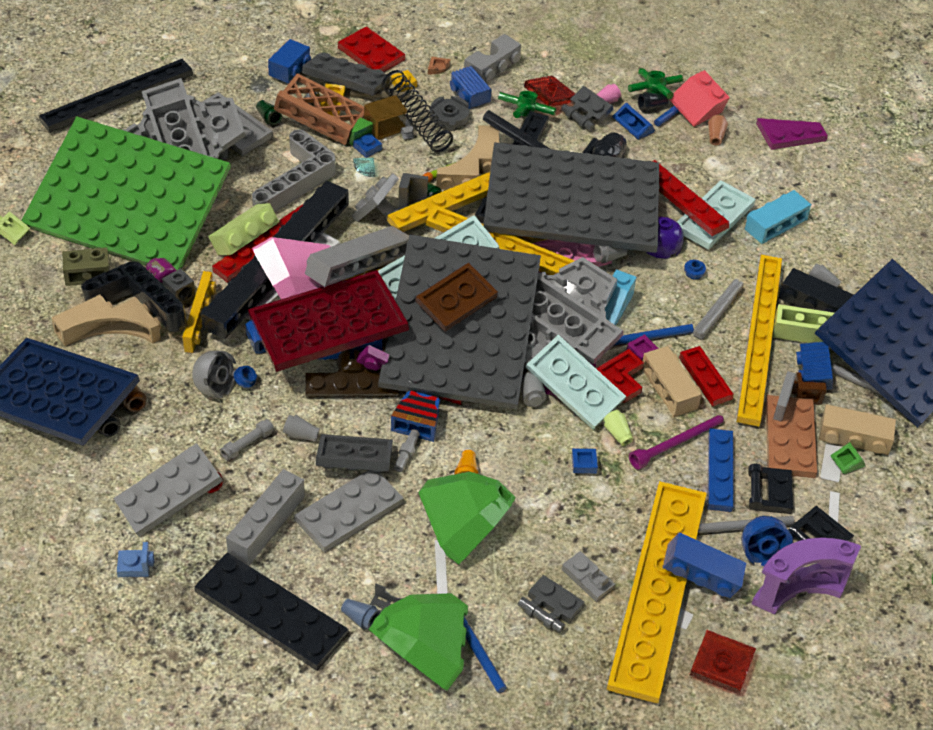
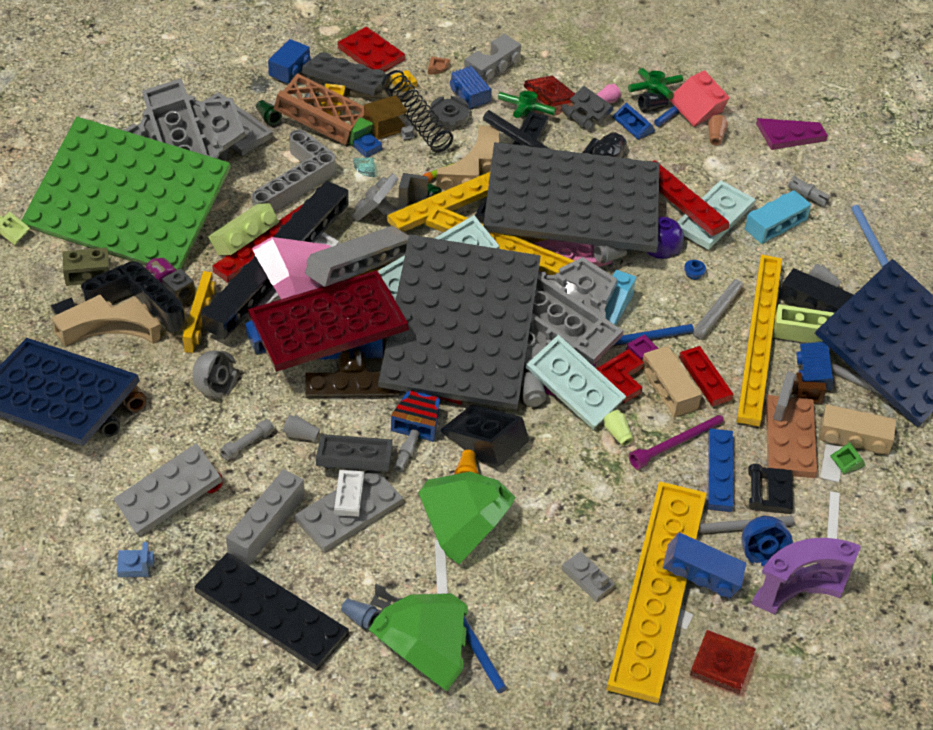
black plate [39,58,193,133] -> none
blue plate [234,365,257,388] -> none
magenta plate [356,345,389,371] -> none
reddish brown plate [416,262,498,331] -> none
dark grey plate [518,575,585,633] -> none
blue plate [571,448,598,474] -> none
black plate [789,505,854,542] -> none
none -> black tile [51,297,74,315]
none -> white plate [334,470,364,517]
none -> black slope [441,404,529,467]
none -> light grey pin [788,176,831,207]
none -> medium blue bar [851,205,889,268]

